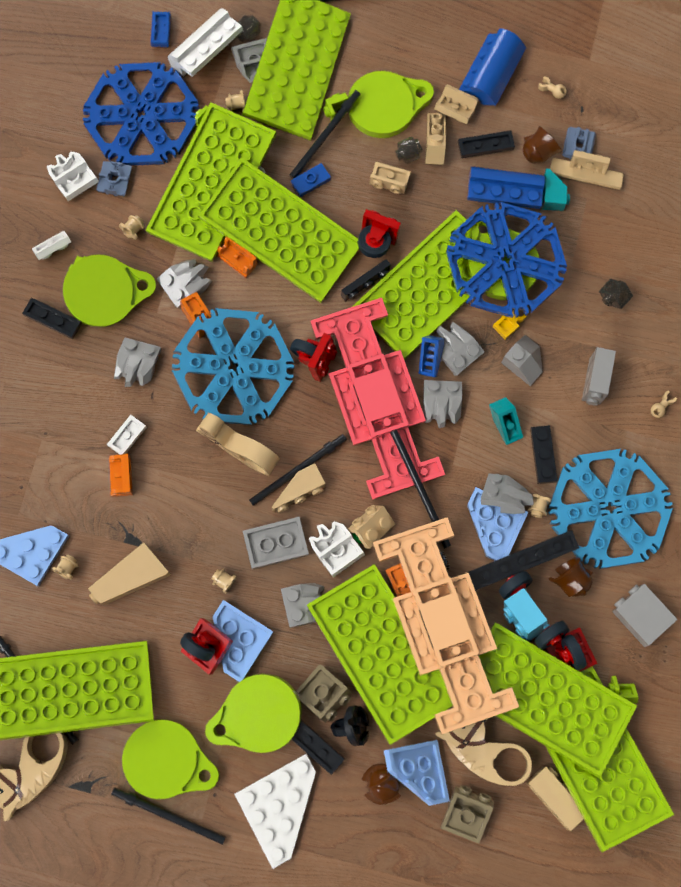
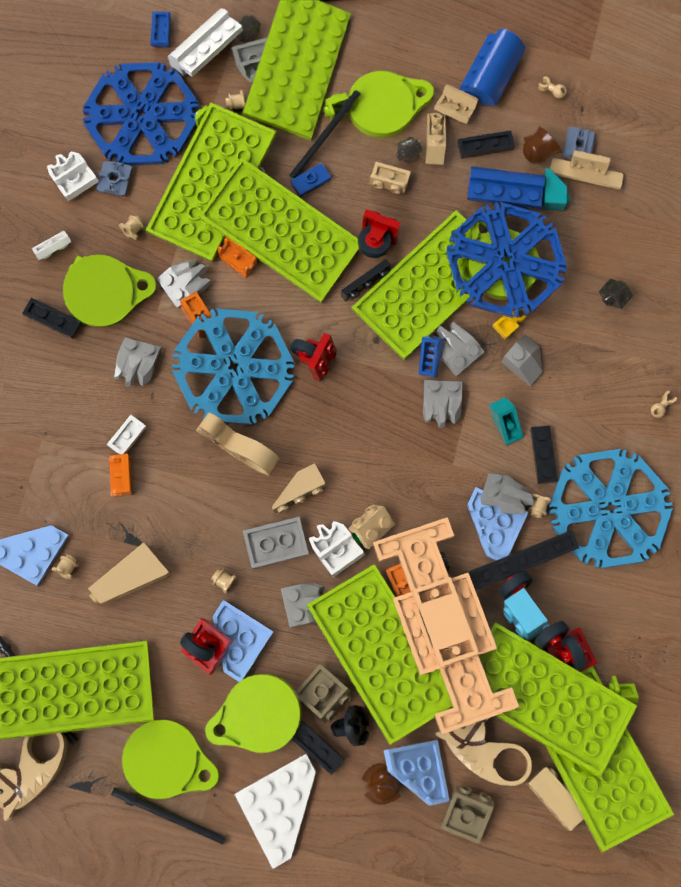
black bar [249,434,347,506] -> none
coral piece [310,298,445,500] -> none
black bar [390,430,451,549] -> none
reddish brown helmet [549,557,593,597] -> none
light grey brick [582,347,616,406] -> none
light grey brick [612,583,677,647] -> none

